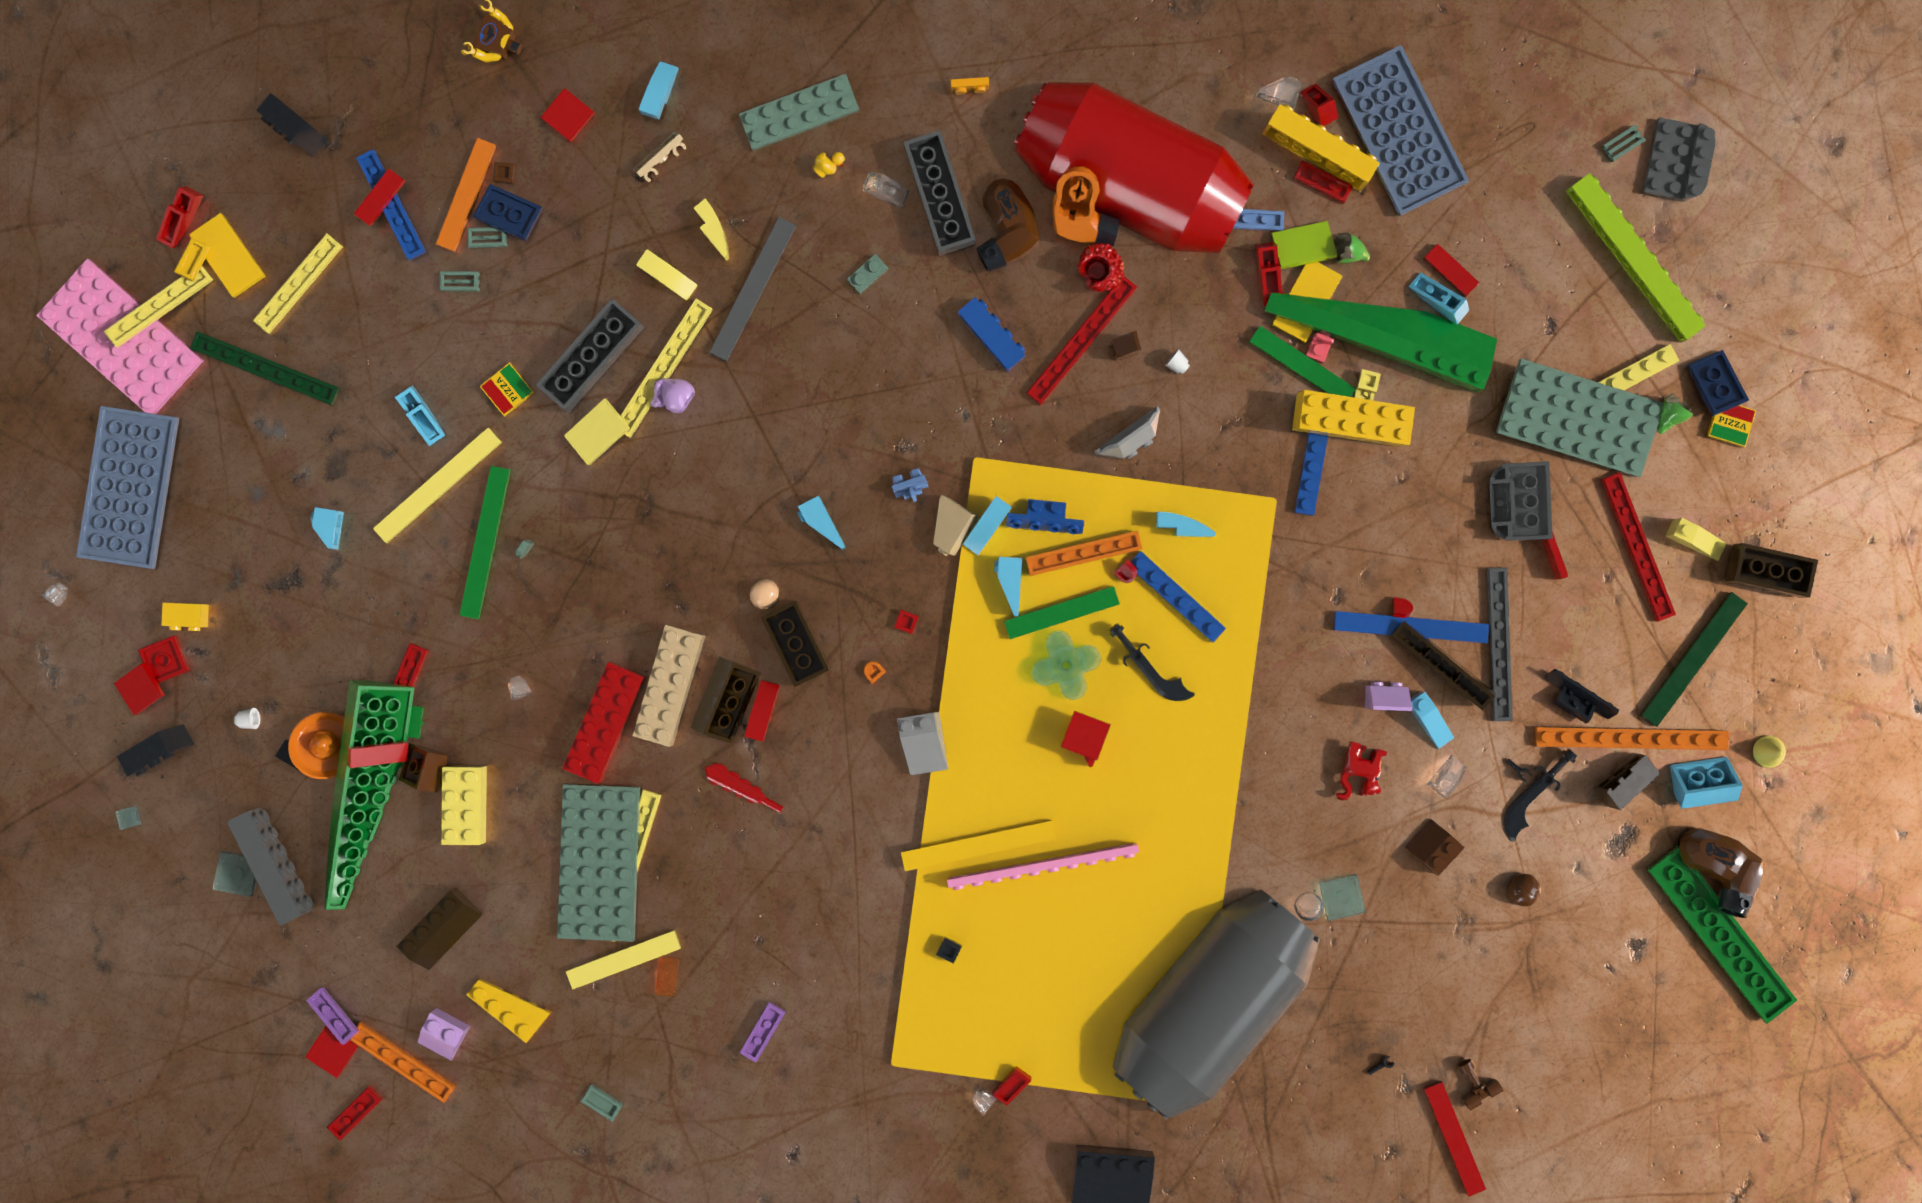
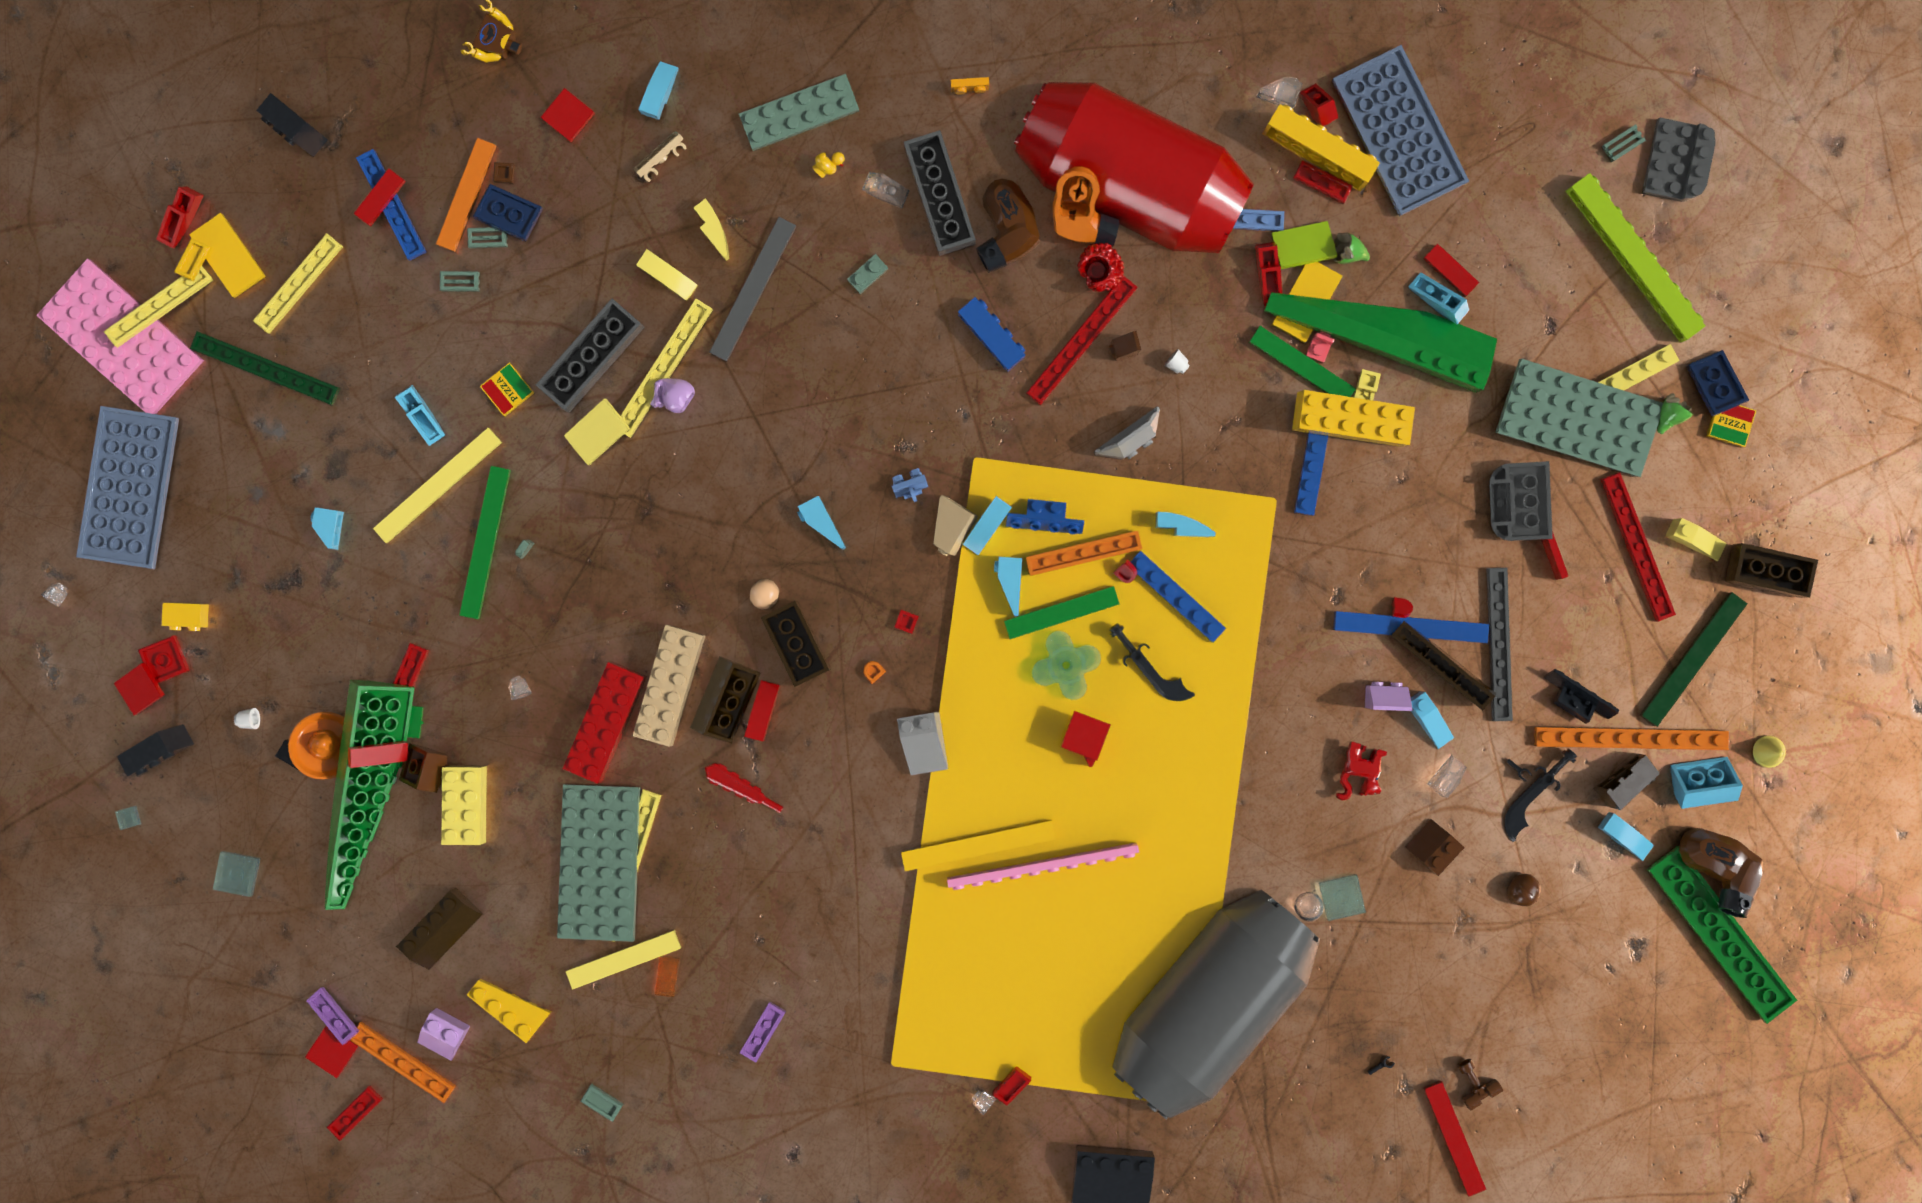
dark grey brick [227,808,314,926] -> none
black plate [936,937,962,964] -> none
none -> medium azure slope [1598,812,1654,861]

